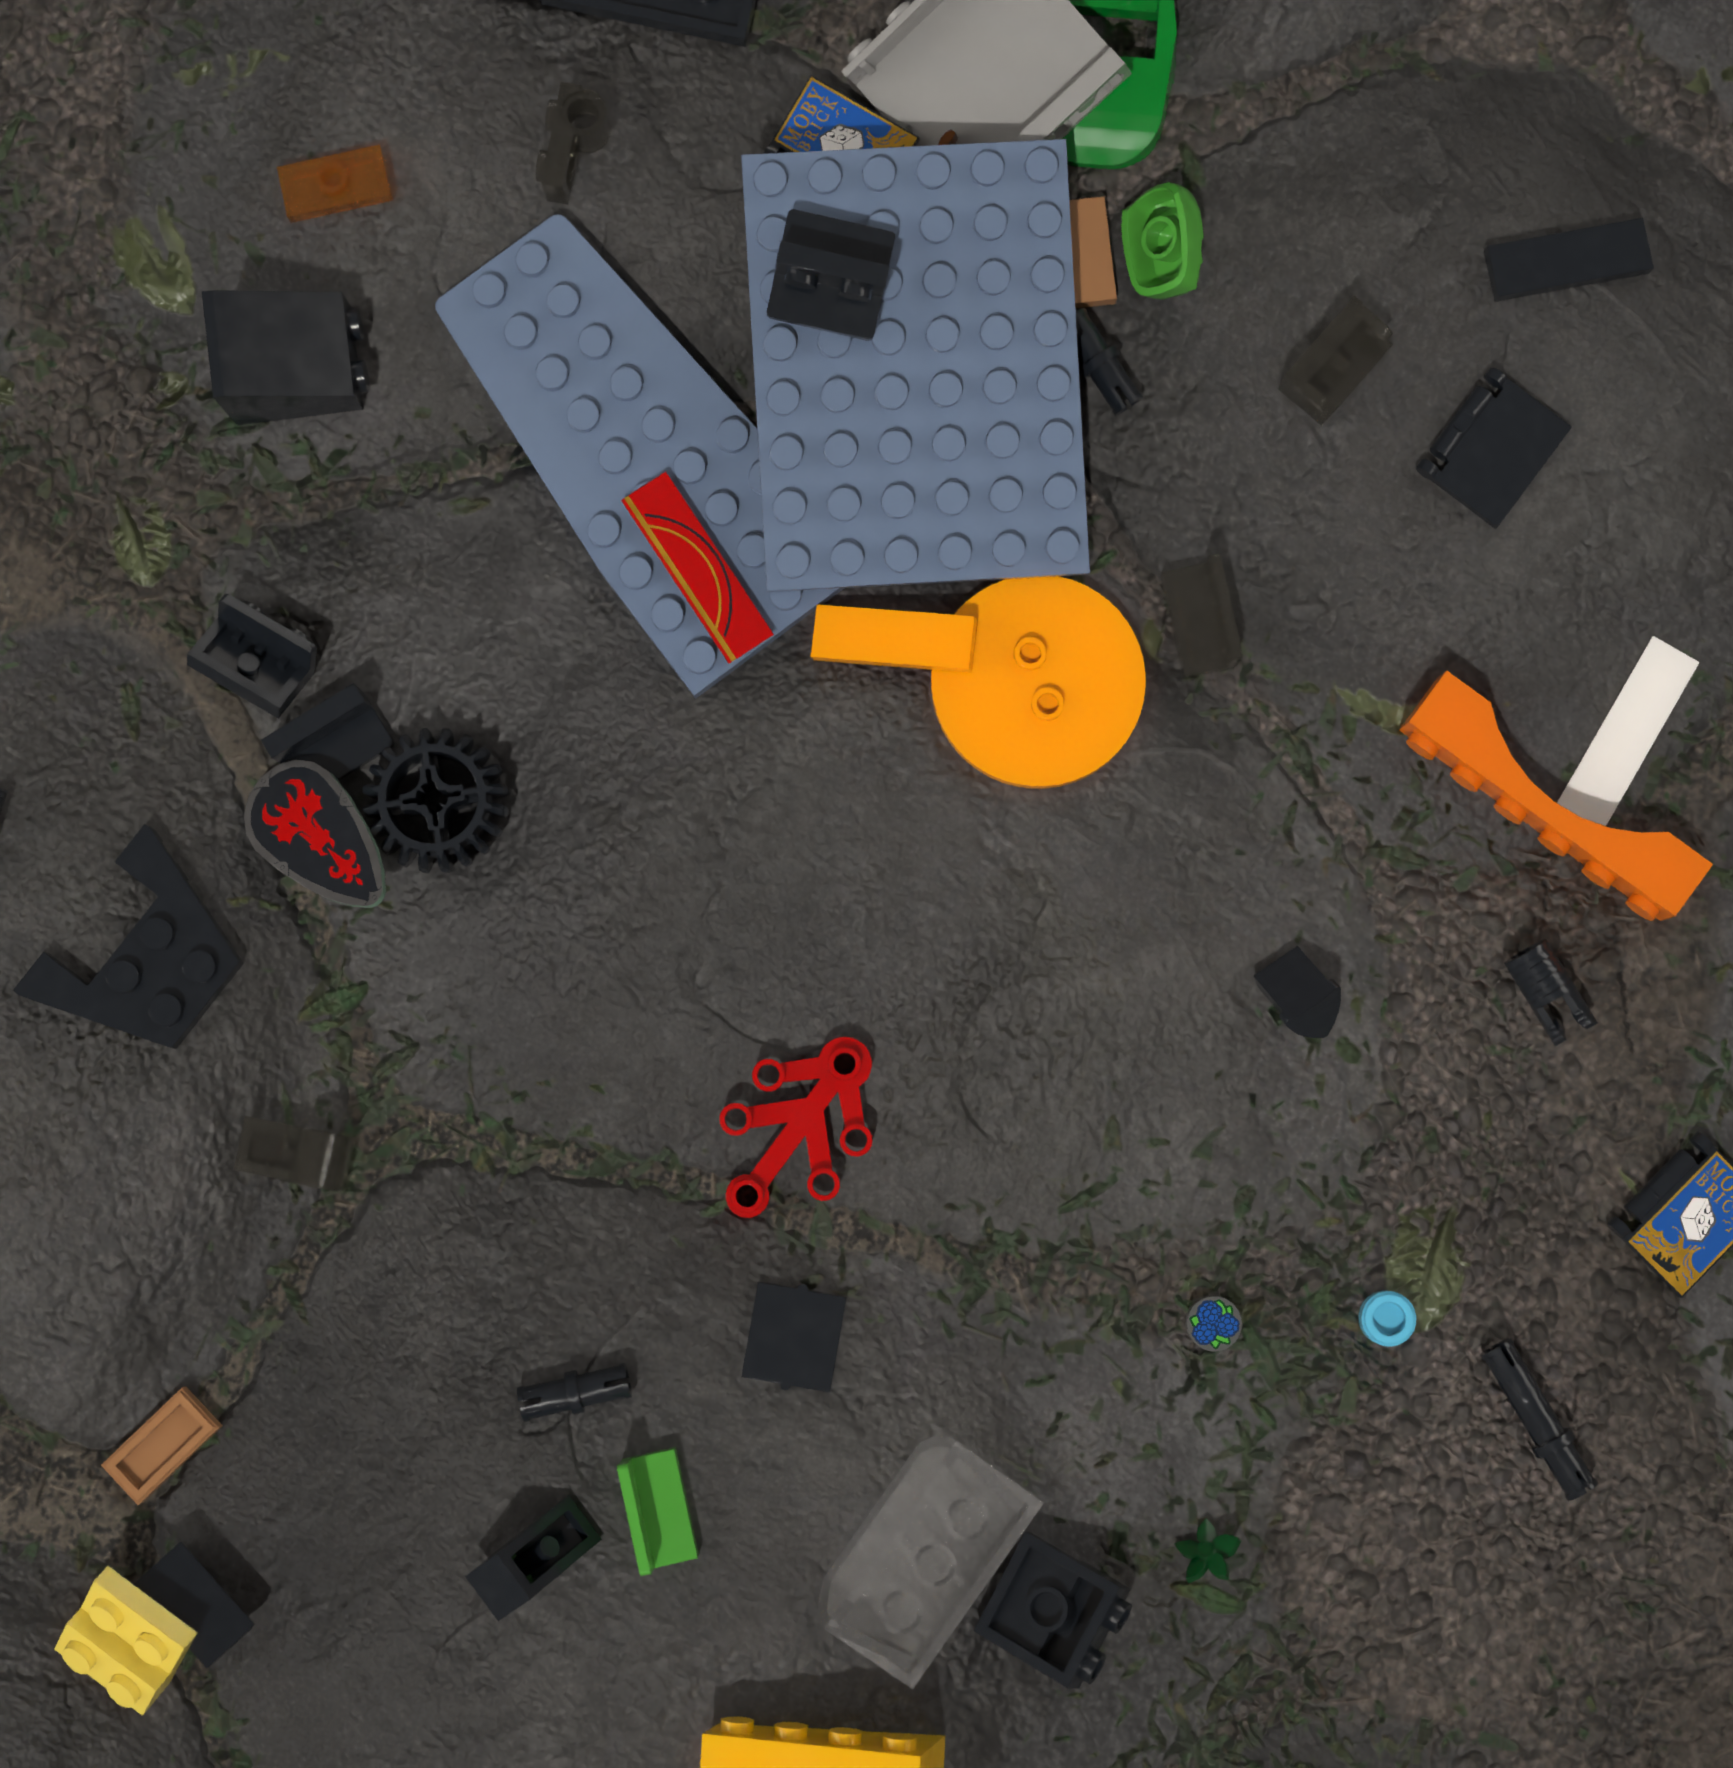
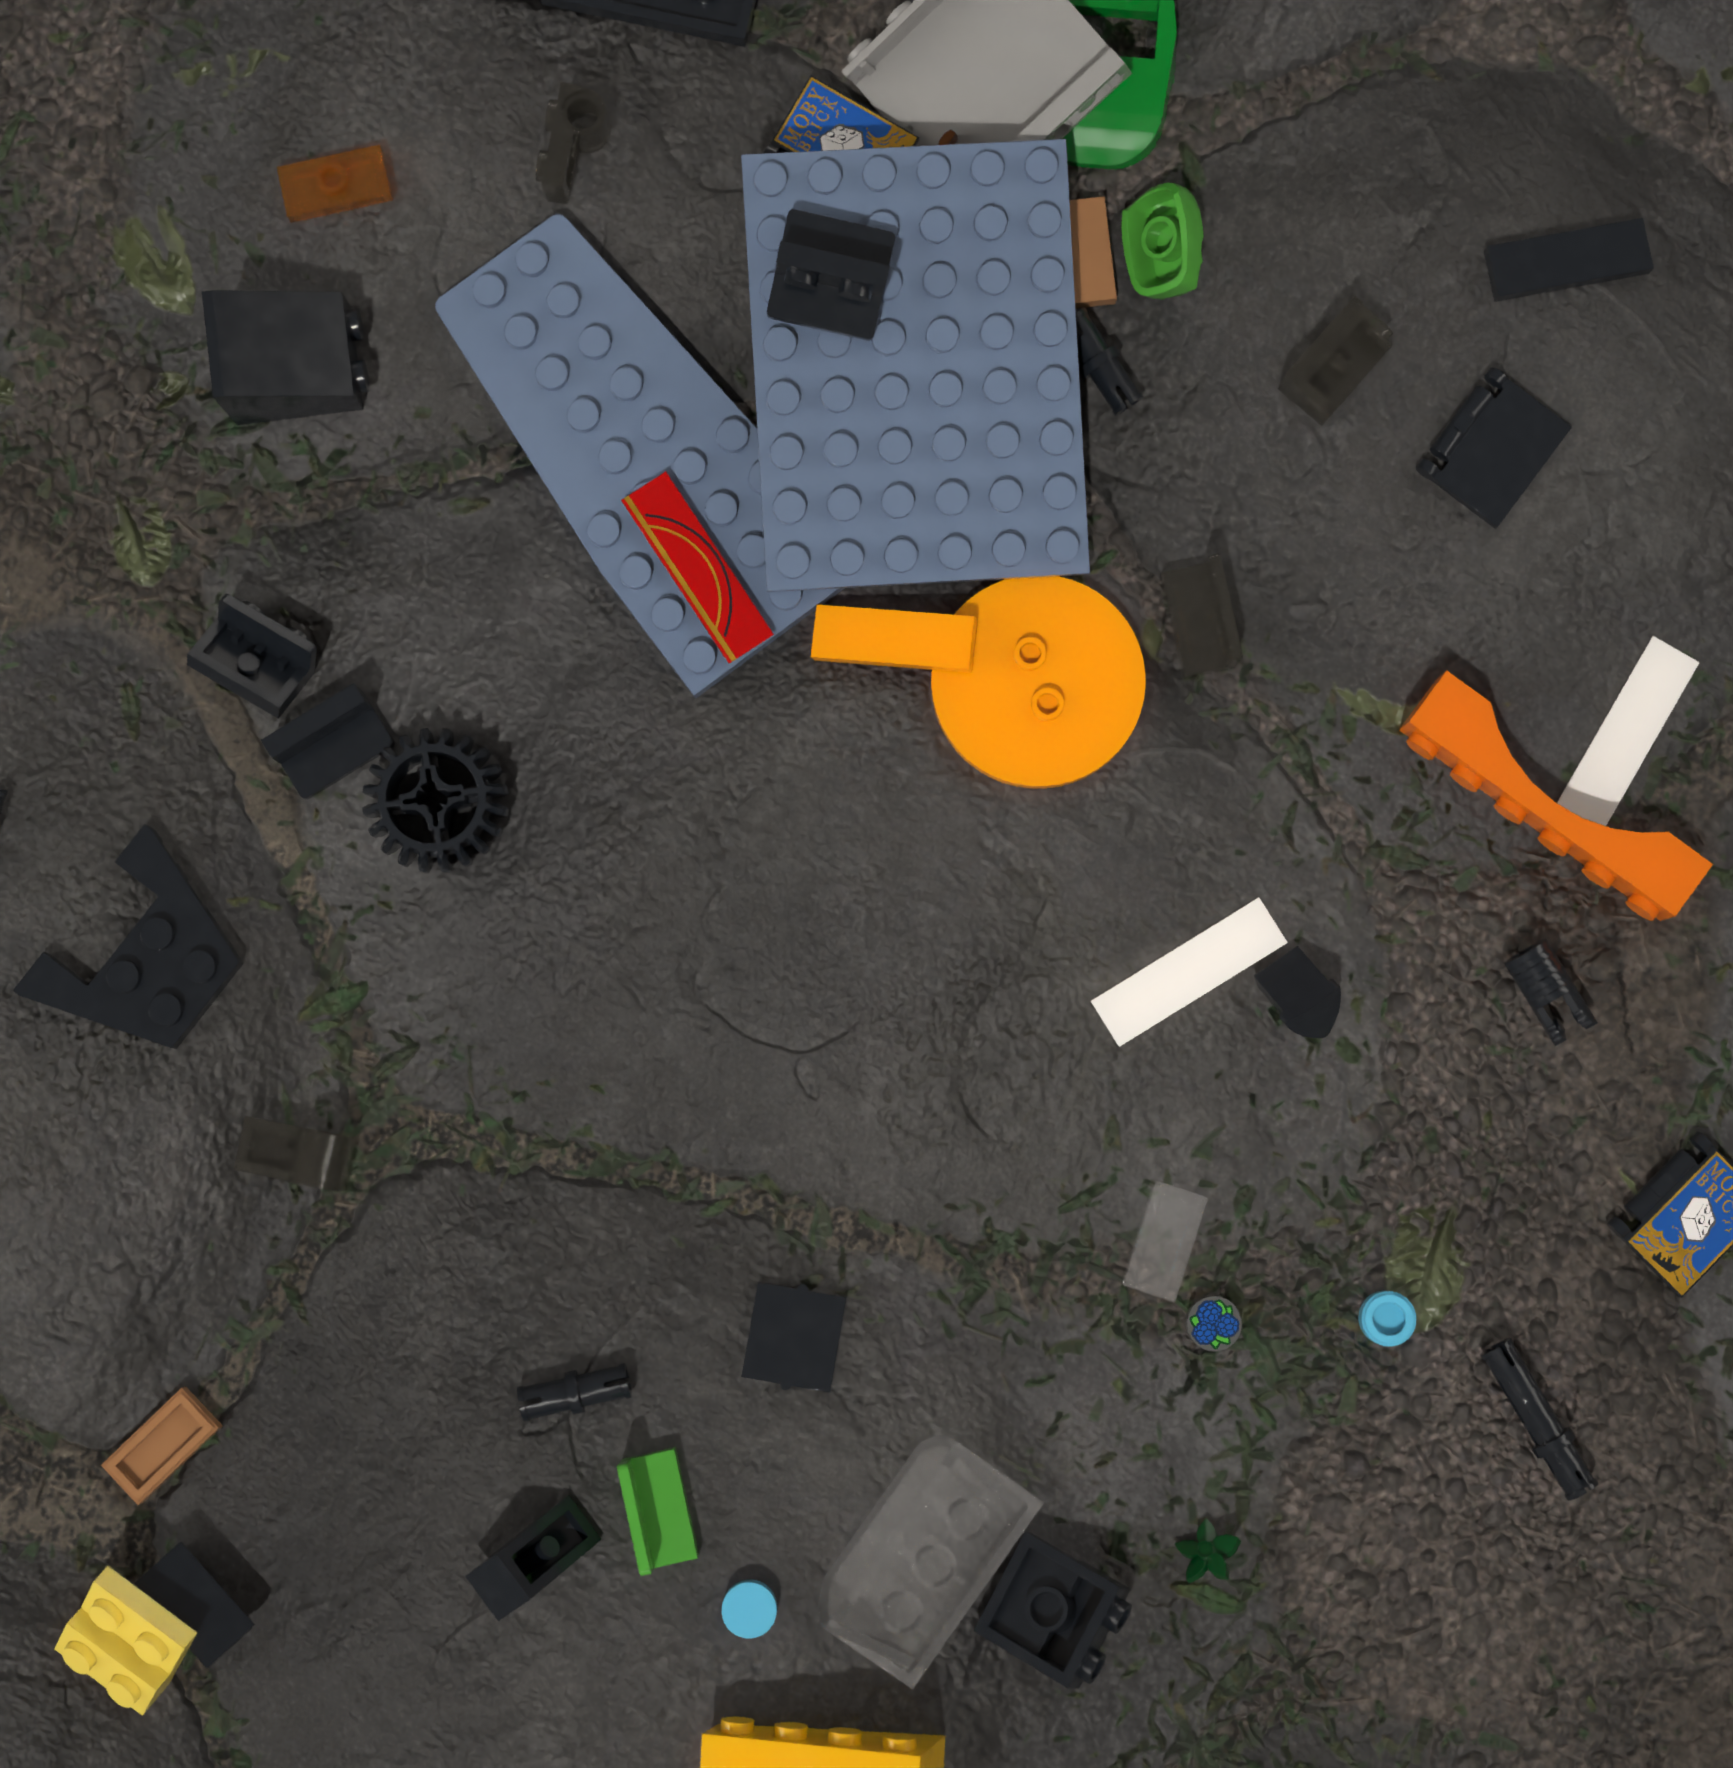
shield [244,760,386,908] -> none
red plant [719,1037,872,1218] -> none
none -> medium azure tile [721,1579,777,1639]
none -> white sticker [1091,897,1288,1047]
none -> clear tile [1121,1180,1208,1302]

